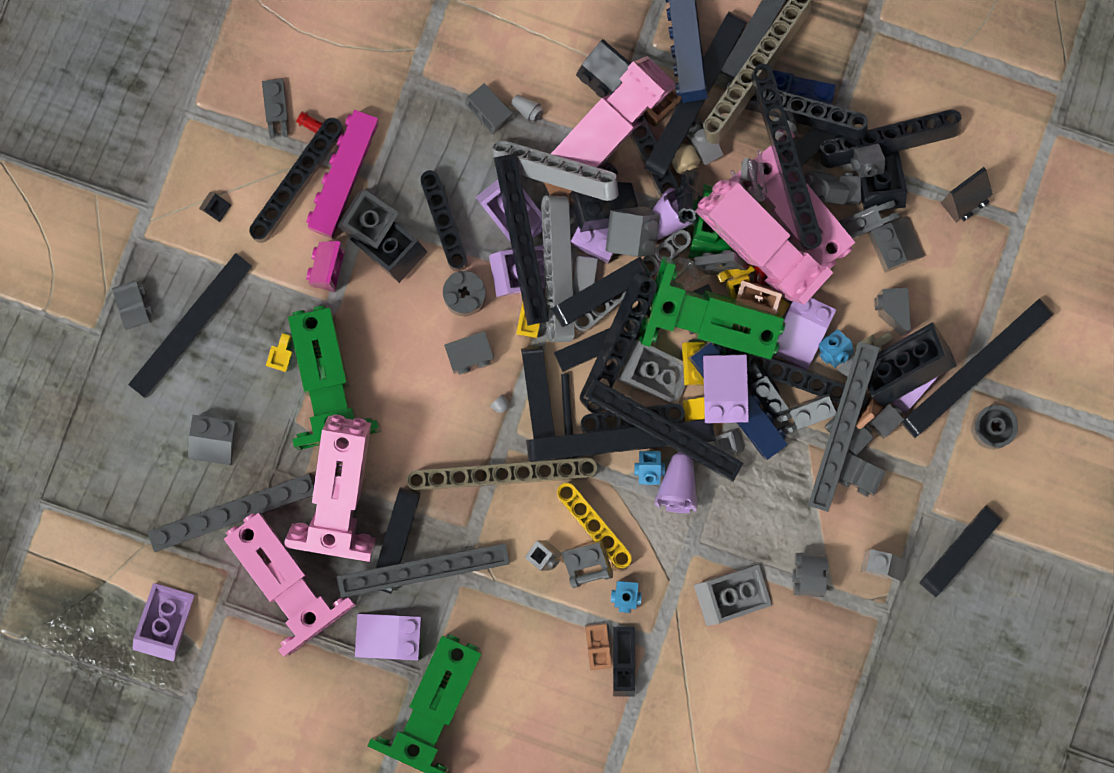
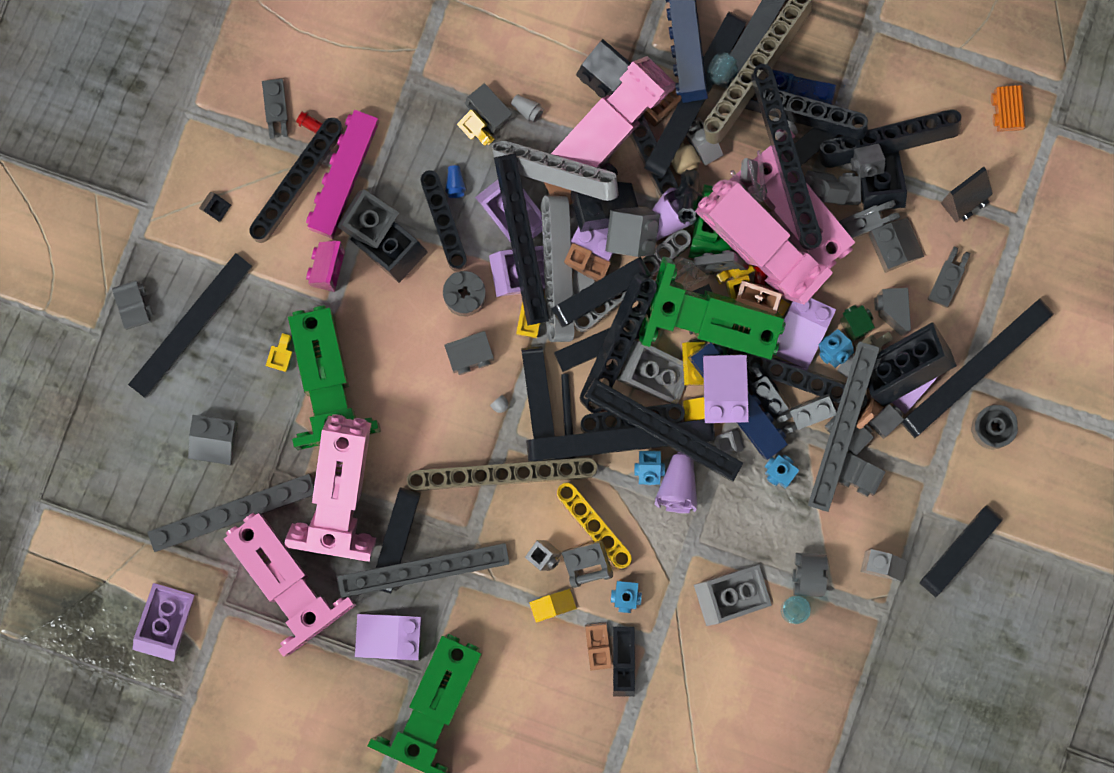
none -> blue cone [445,165,466,198]
none -> plate [457,109,495,146]
none -> yellow slope [529,589,577,623]
none -> nougat slope [564,243,611,281]
none -> clear light blue head [707,52,738,85]
none -> dark azure brick [764,455,799,489]
none -> clear light blue wheel [780,596,811,624]
none -> dark green brick [840,305,875,342]
none -> dark grey hinge [928,246,970,308]
none -> orange brick [991,85,1026,132]

